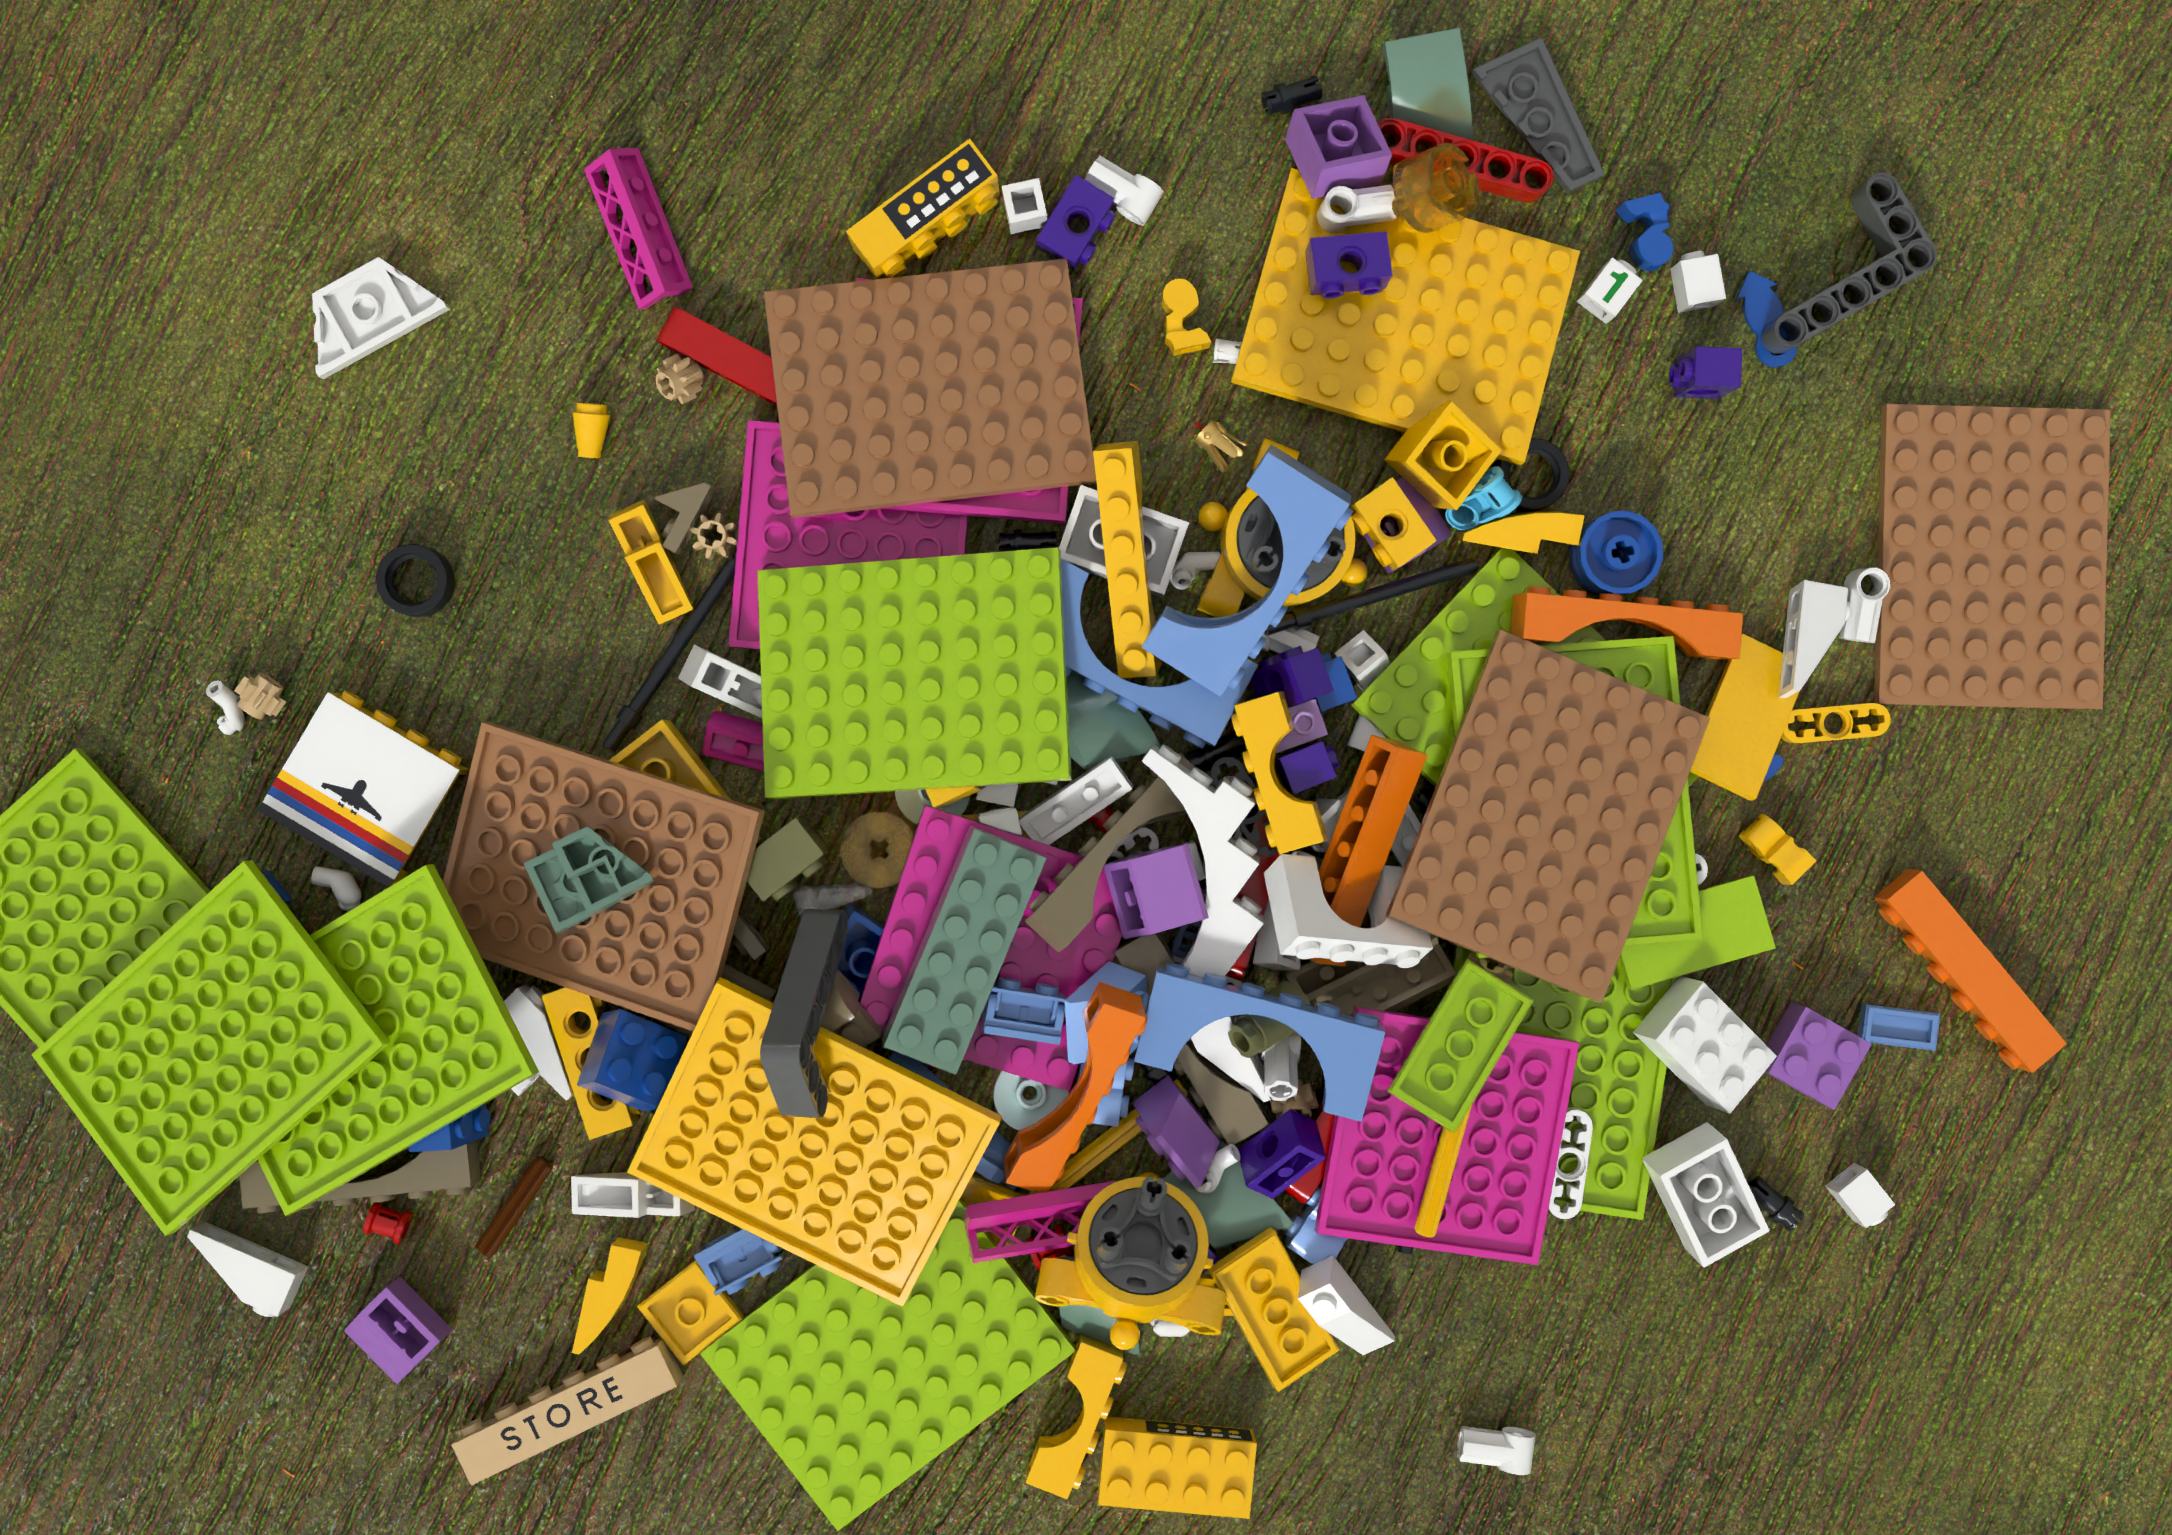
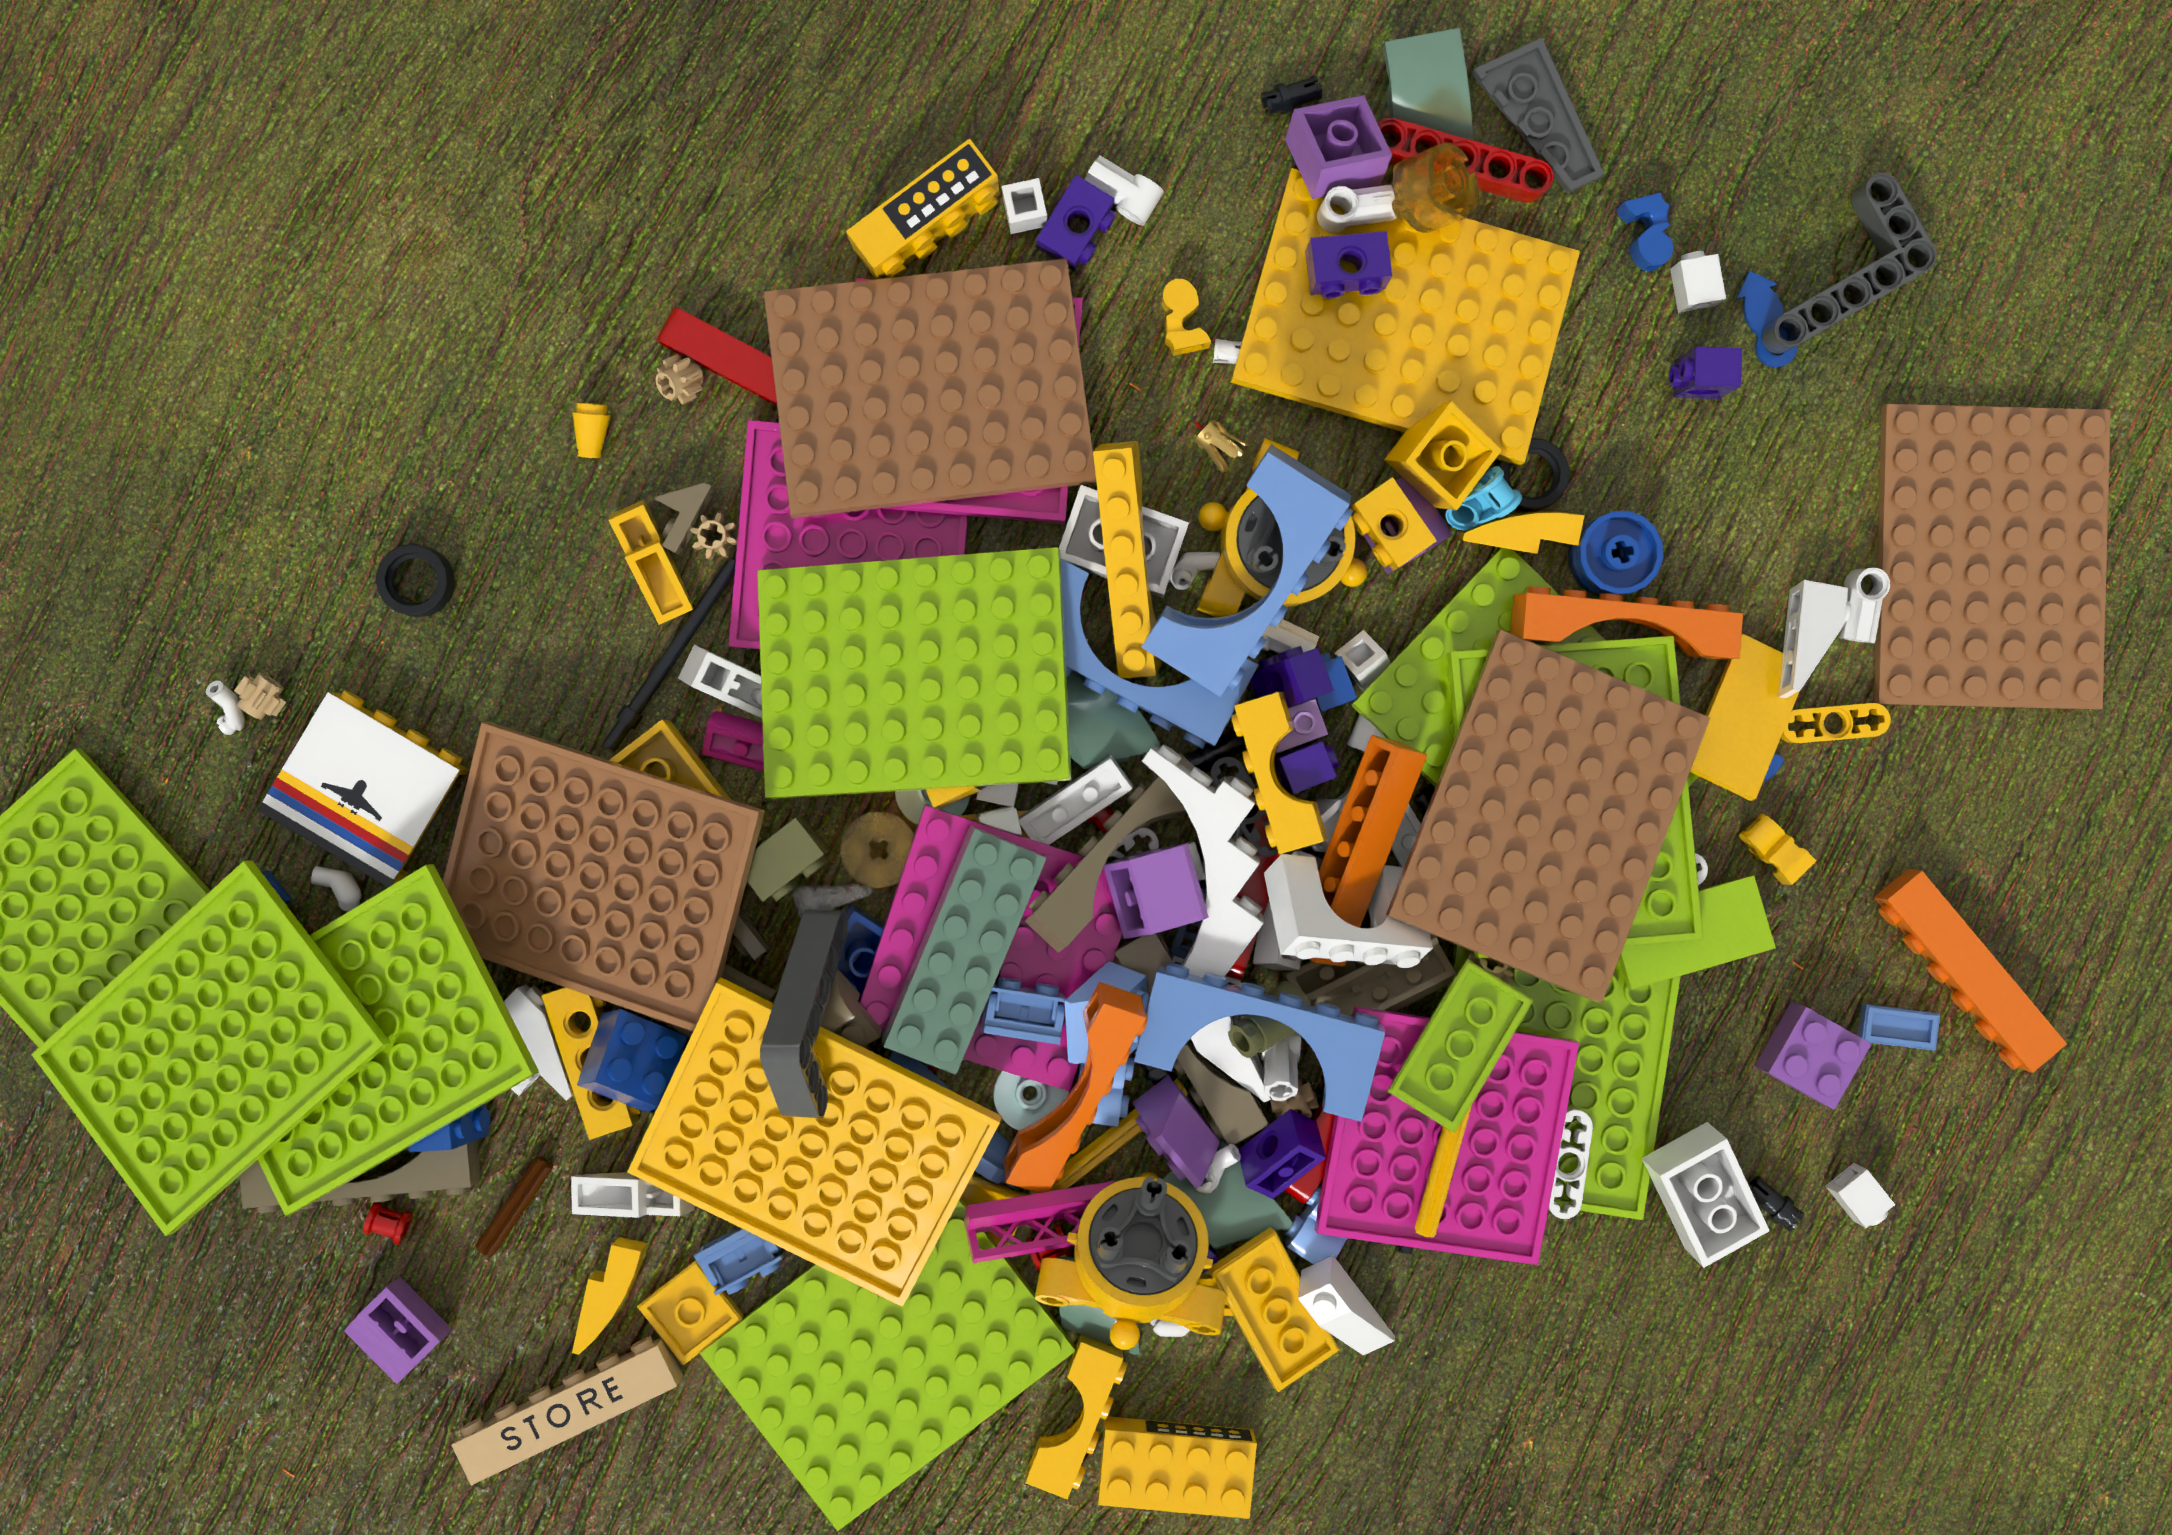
white slope [187,1222,308,1317] -> none
white wing [312,257,450,379] -> none
sand green slope [523,826,655,933] -> none
dark pink fence [584,148,693,310] -> none
black pin [999,529,1057,552] -> none
black bar [1265,558,1477,636] -> none
white piece [1457,1426,1536,1475] -> none
white brick [1576,257,1642,324] -> none
white brick [1633,976,1777,1114] -> none

